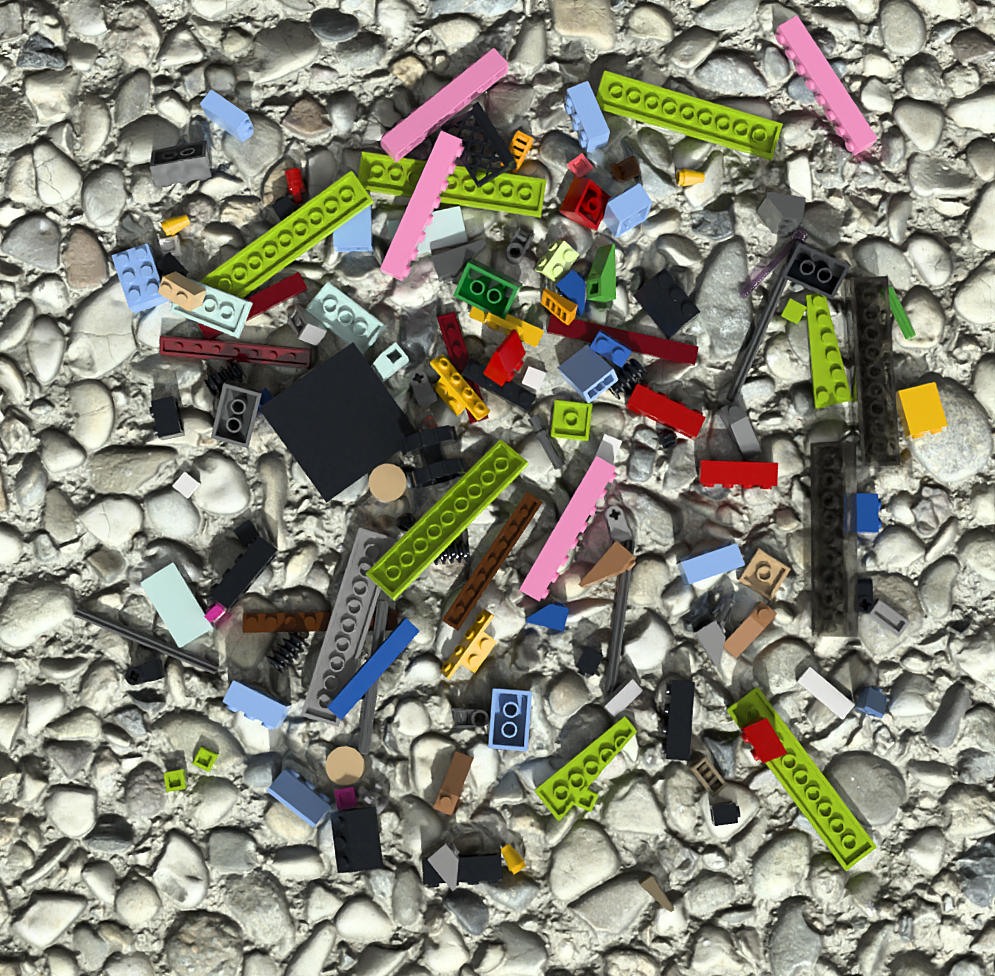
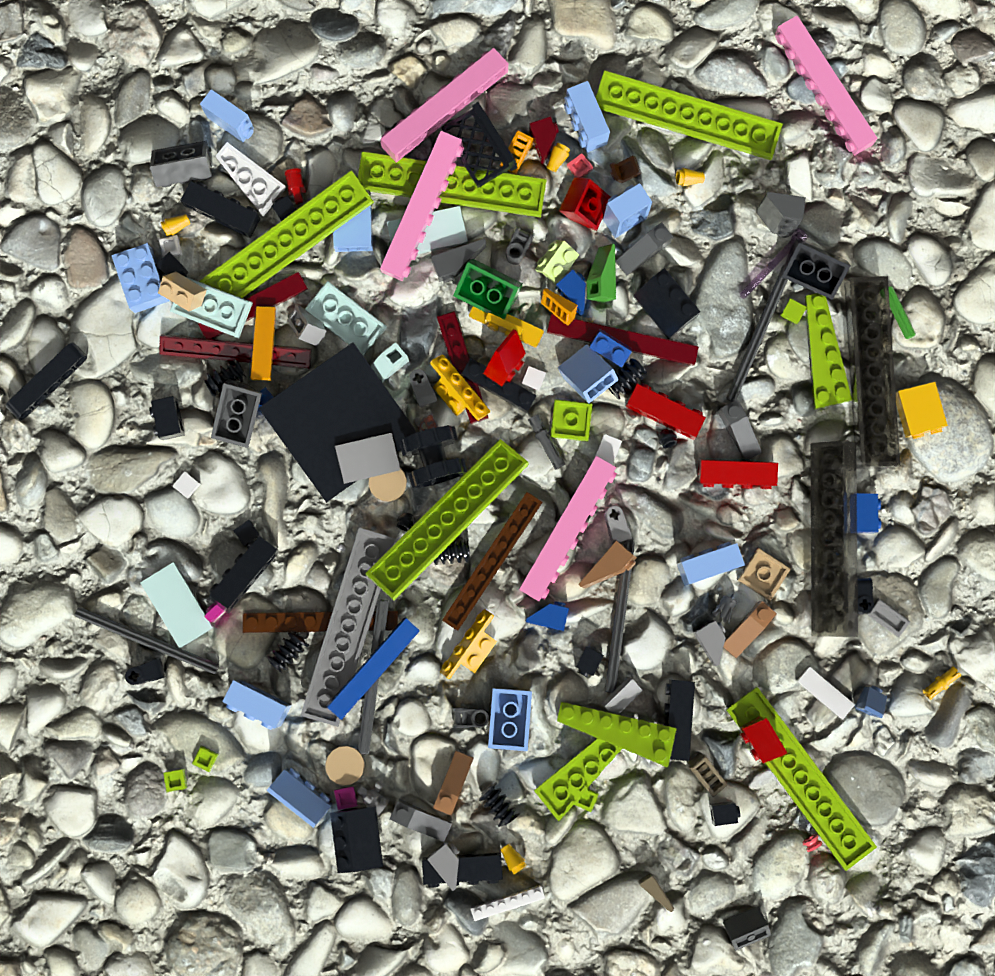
none -> black beam [6,342,87,421]
none -> black brick [180,181,260,238]
none -> white wing [215,142,286,217]
none -> light orange tile [251,307,276,381]
none -> light grey tile [335,433,400,484]
none -> dark grey slope [389,799,452,842]
none -> white piece [471,885,545,921]
none -> black piece [479,782,520,827]
none -> dark red slope [529,116,559,164]
none -> yellow cone [547,143,570,172]
none -> lime wing [557,702,676,767]
none -> dark grey slope [615,222,674,276]
none -> dark grey panel [723,906,771,951]
none -> coral bush [802,834,822,852]
none -> yellow pin [922,666,961,700]

